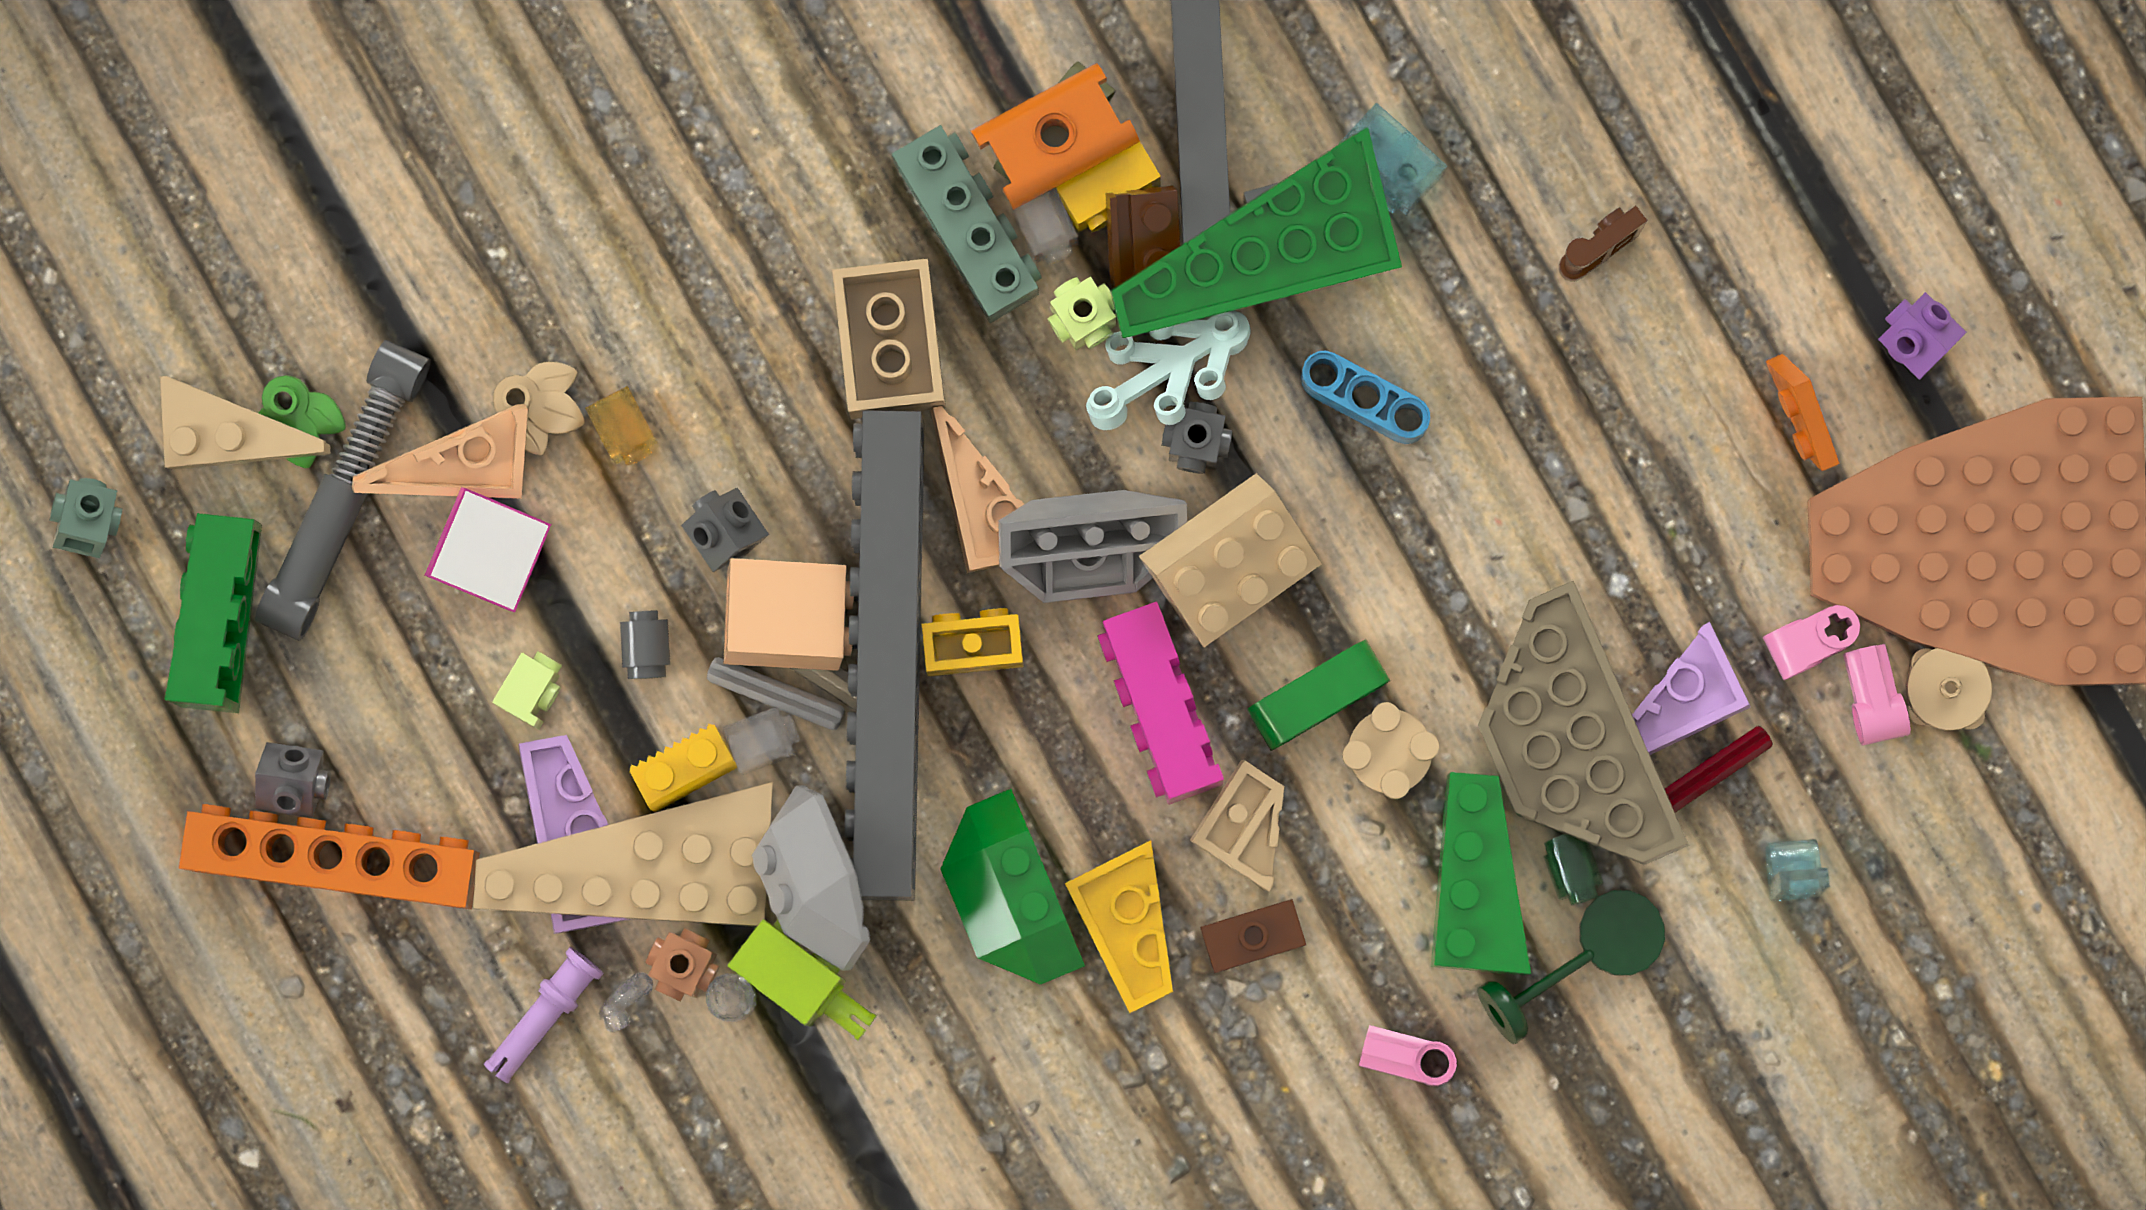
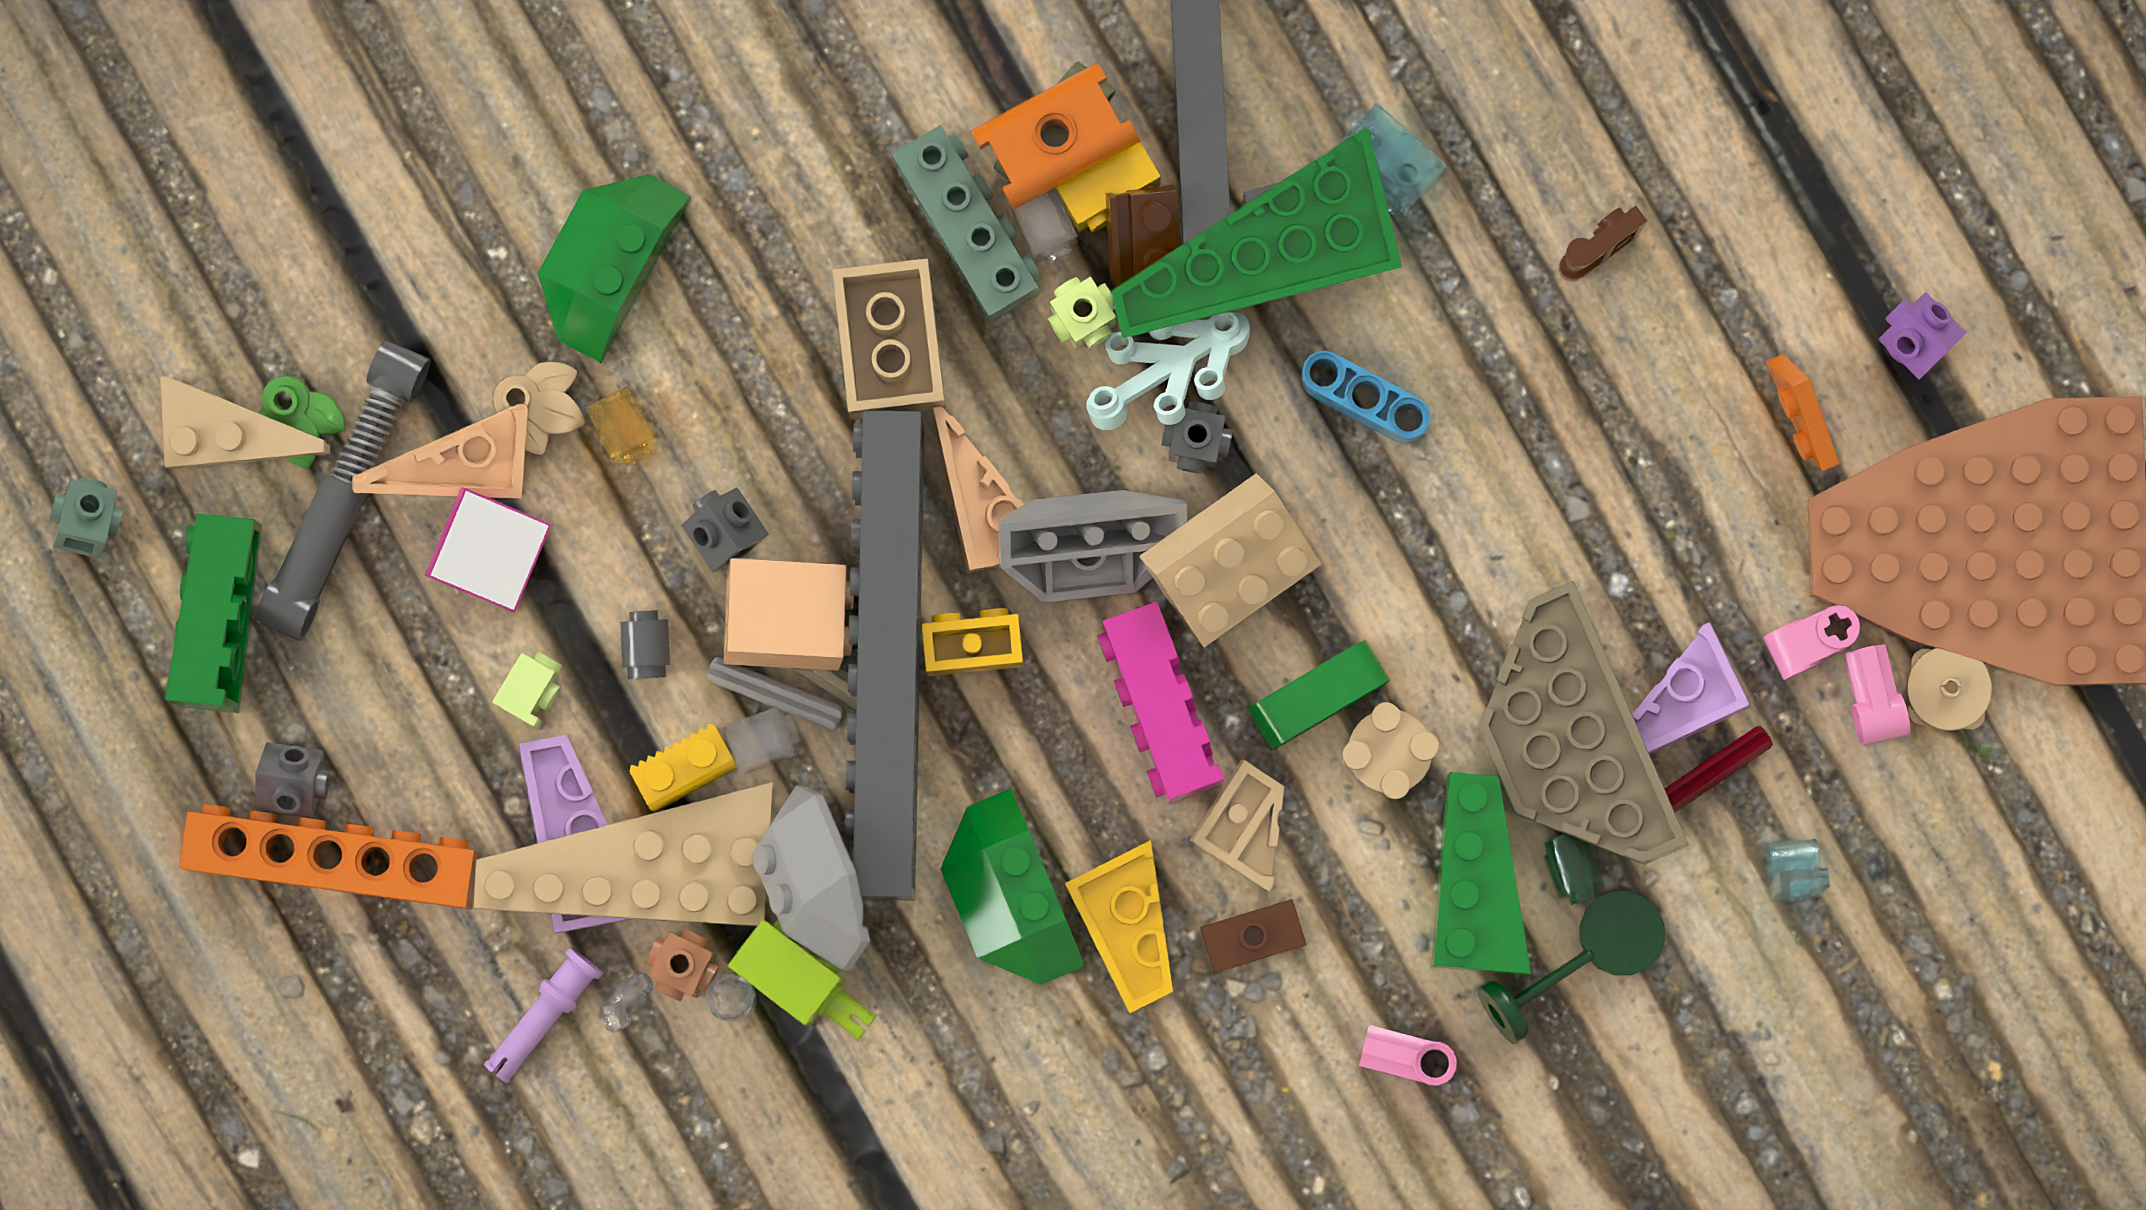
none -> green wedge [537,174,691,363]

